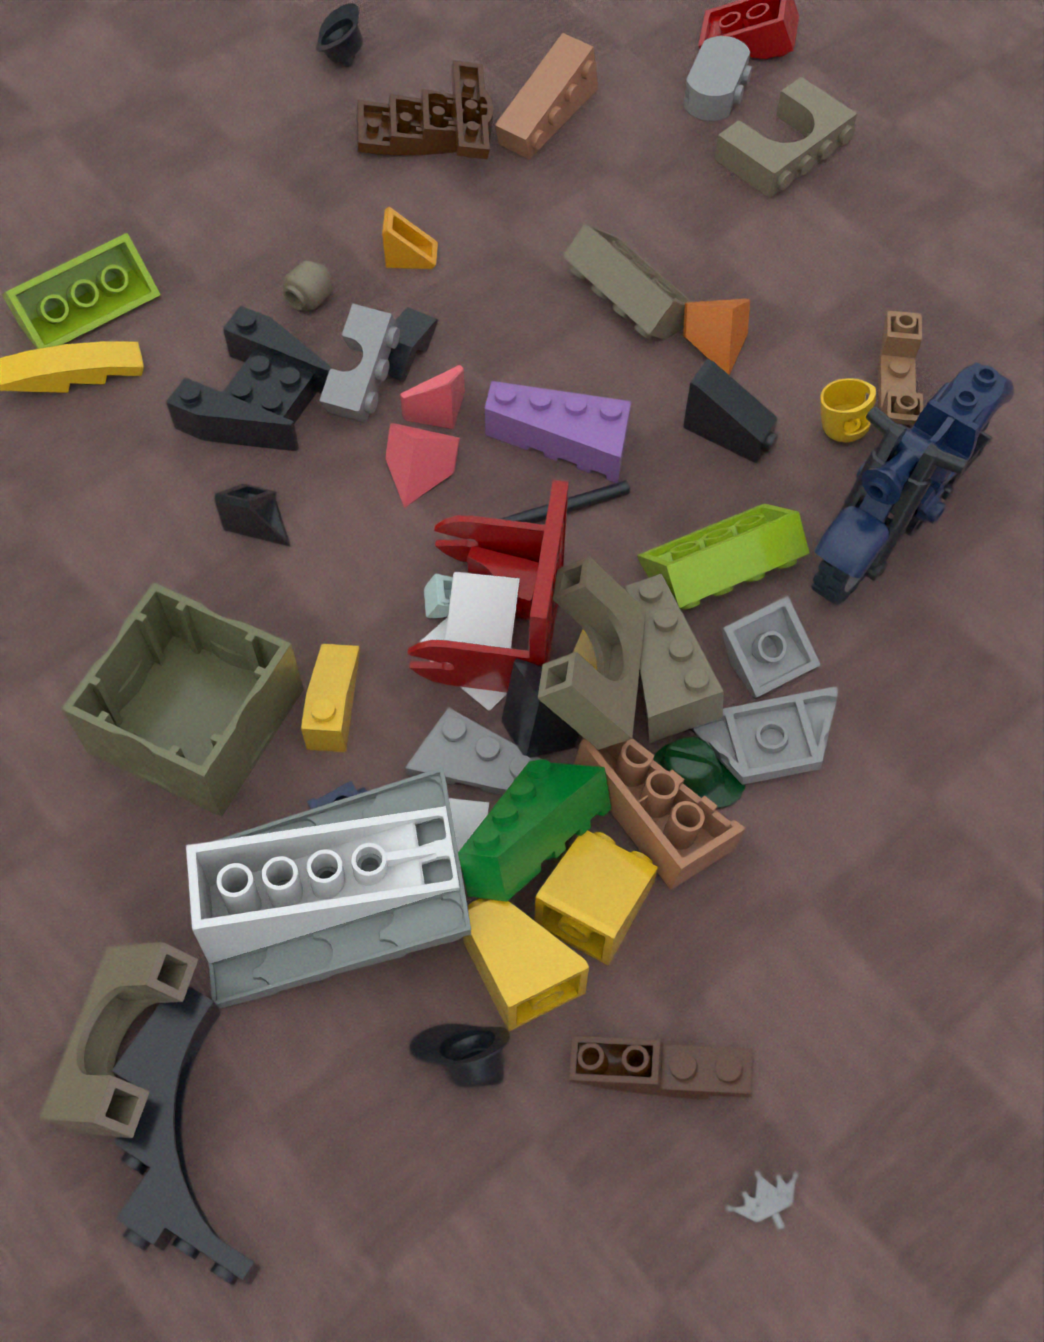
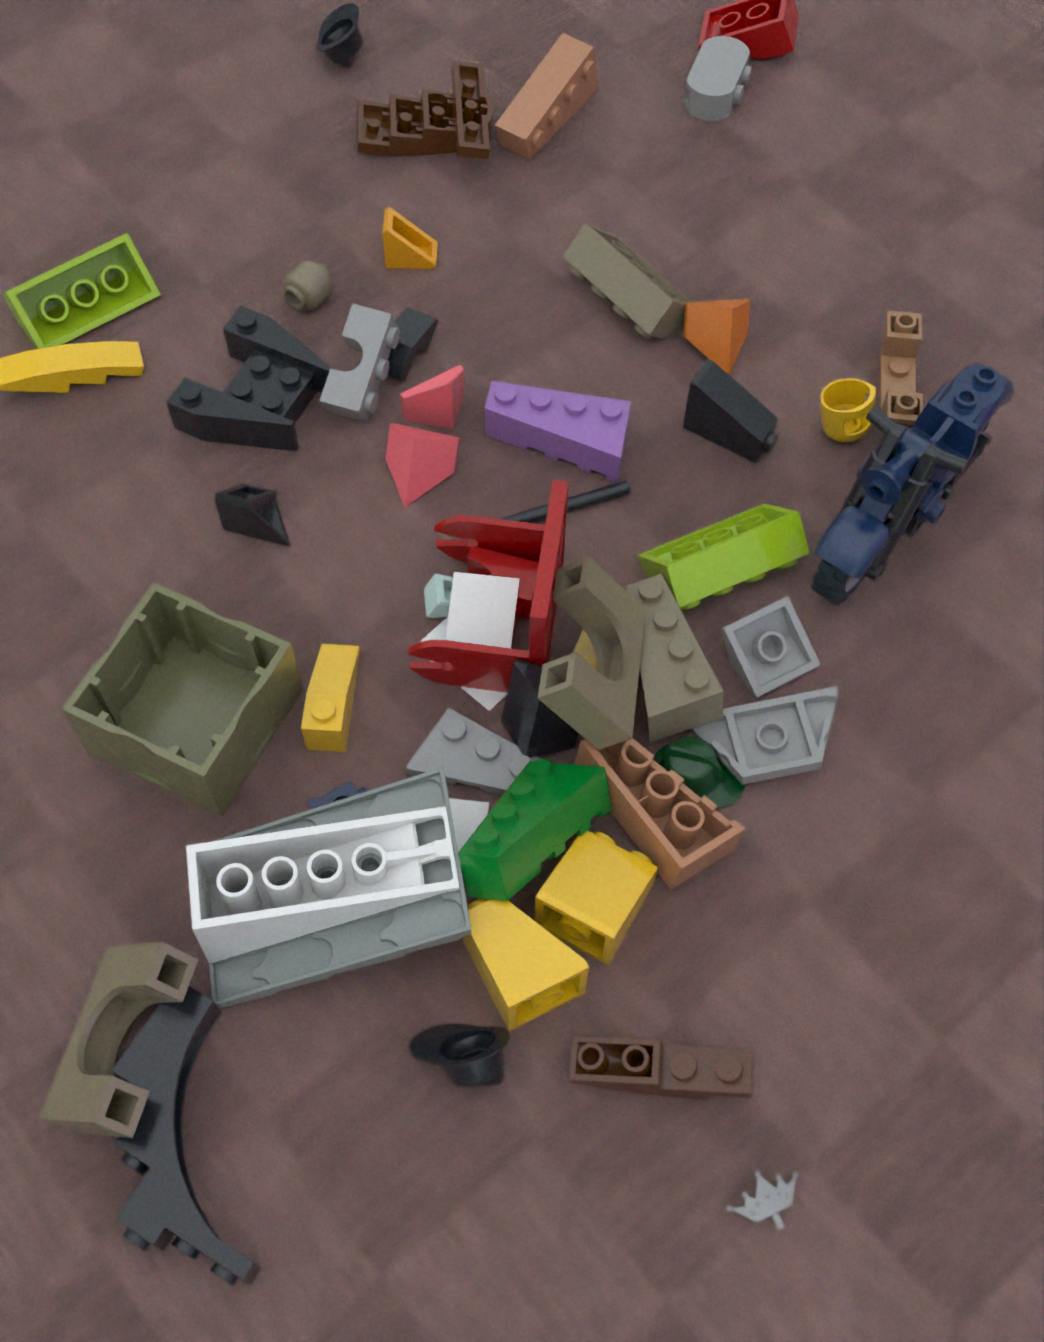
dark tan arch [714,77,857,198] -> none

